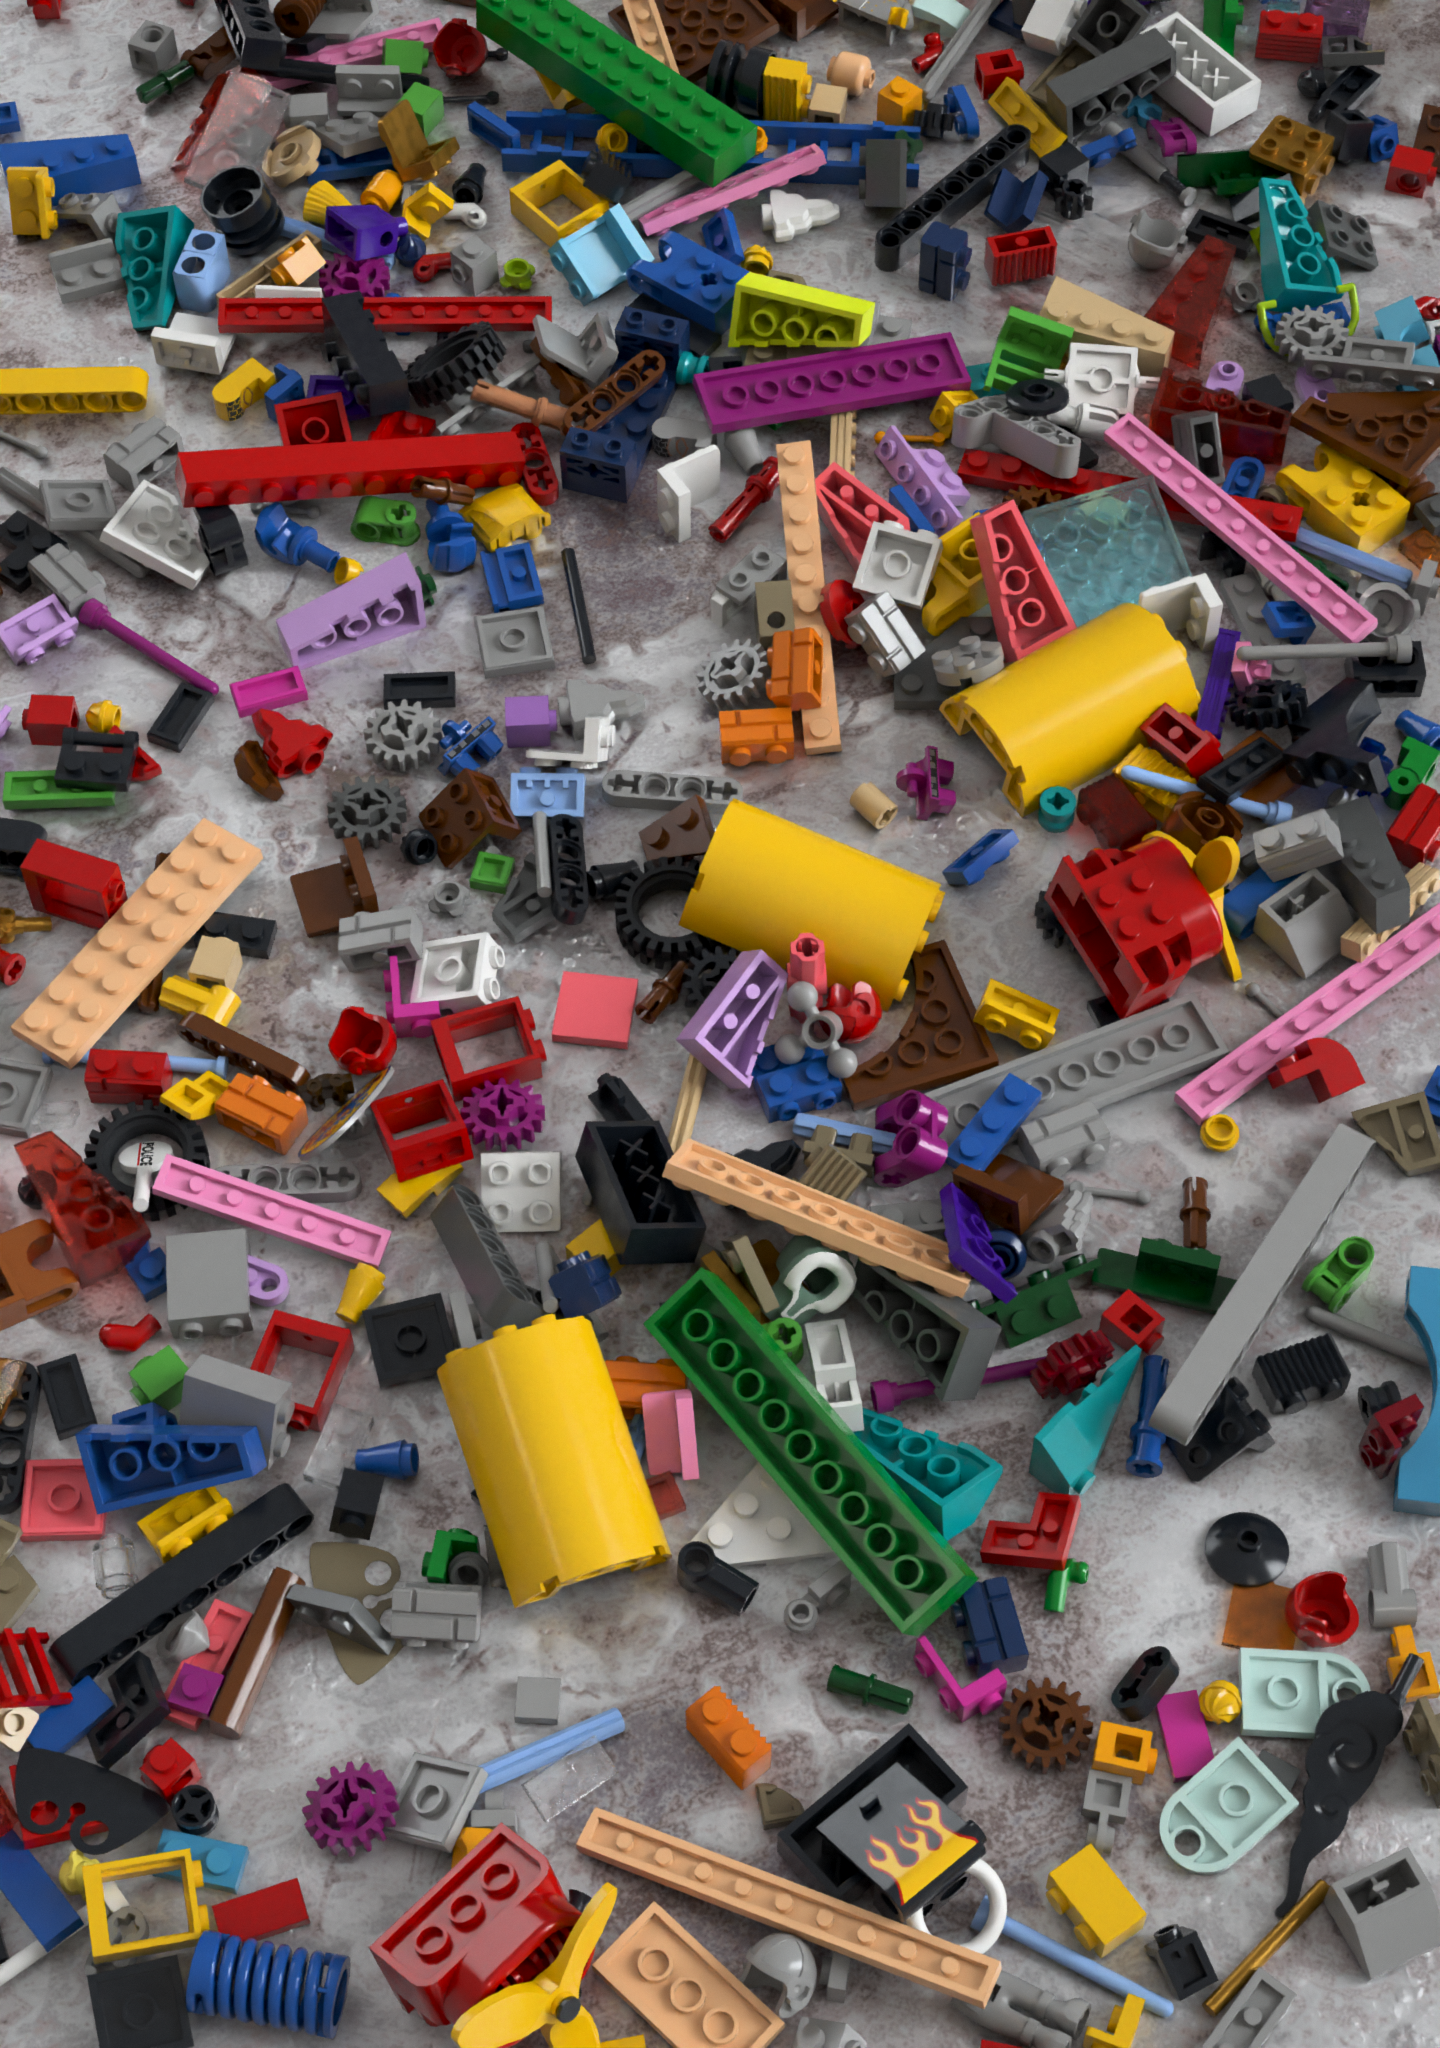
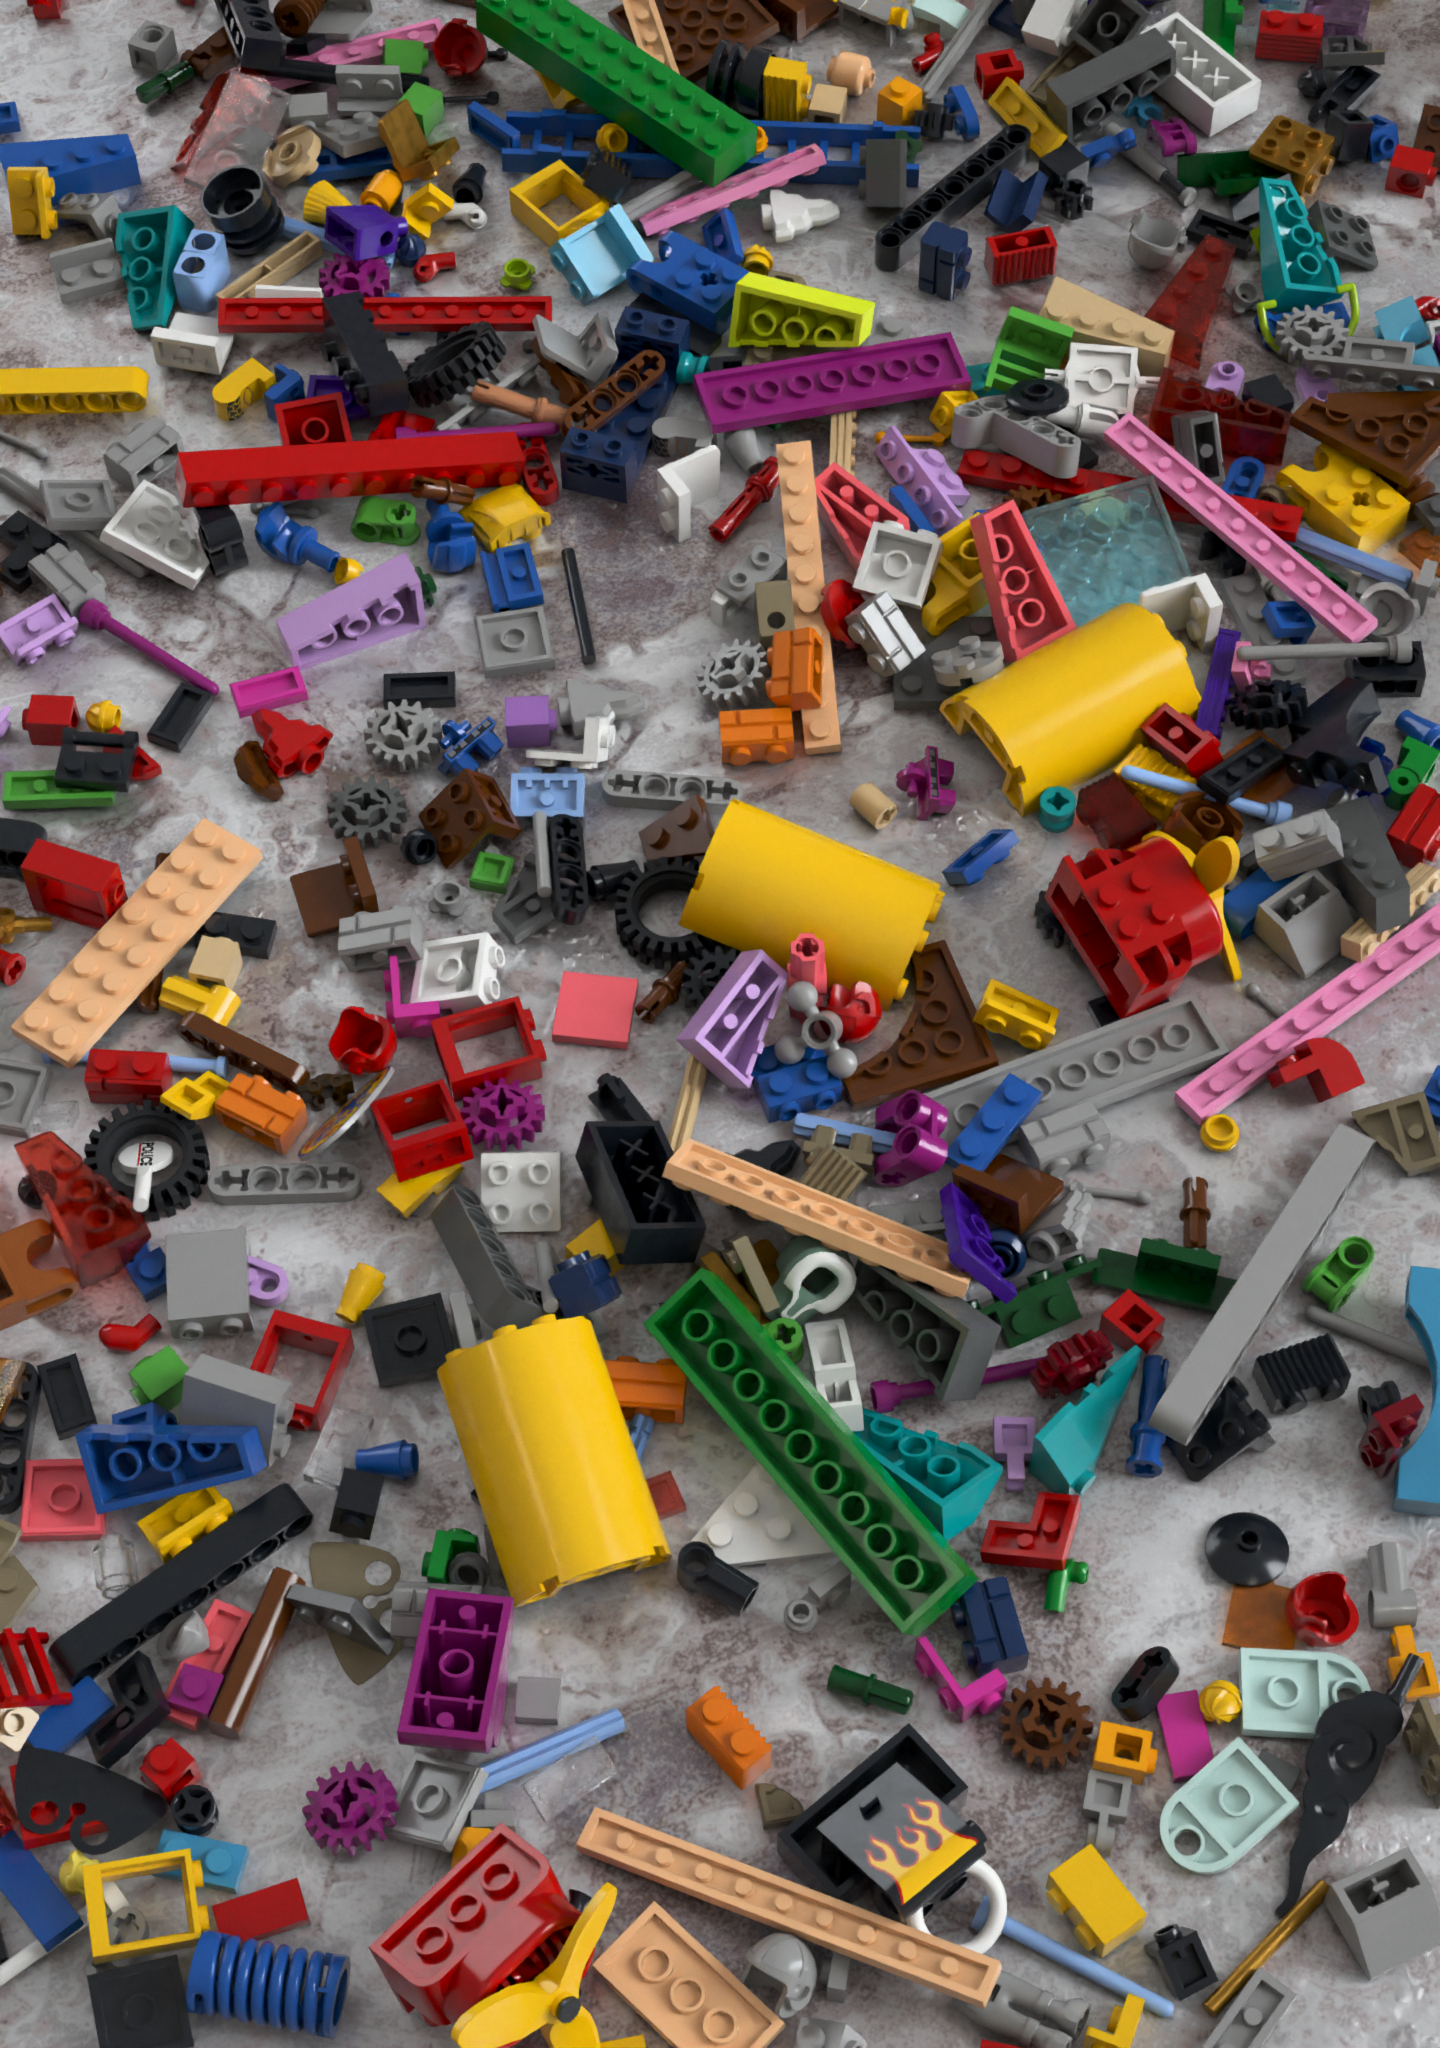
bright pink plate [152,1154,392,1270] -> none
light orange brick [270,236,326,287] -> none
light grey brick [450,235,499,297] -> none
bright pink panel [641,1389,700,1480] -> none
none -> magenta piece [395,422,559,439]
none -> magenta brick [397,1589,514,1754]
none -> lavender plate [993,1417,1035,1491]

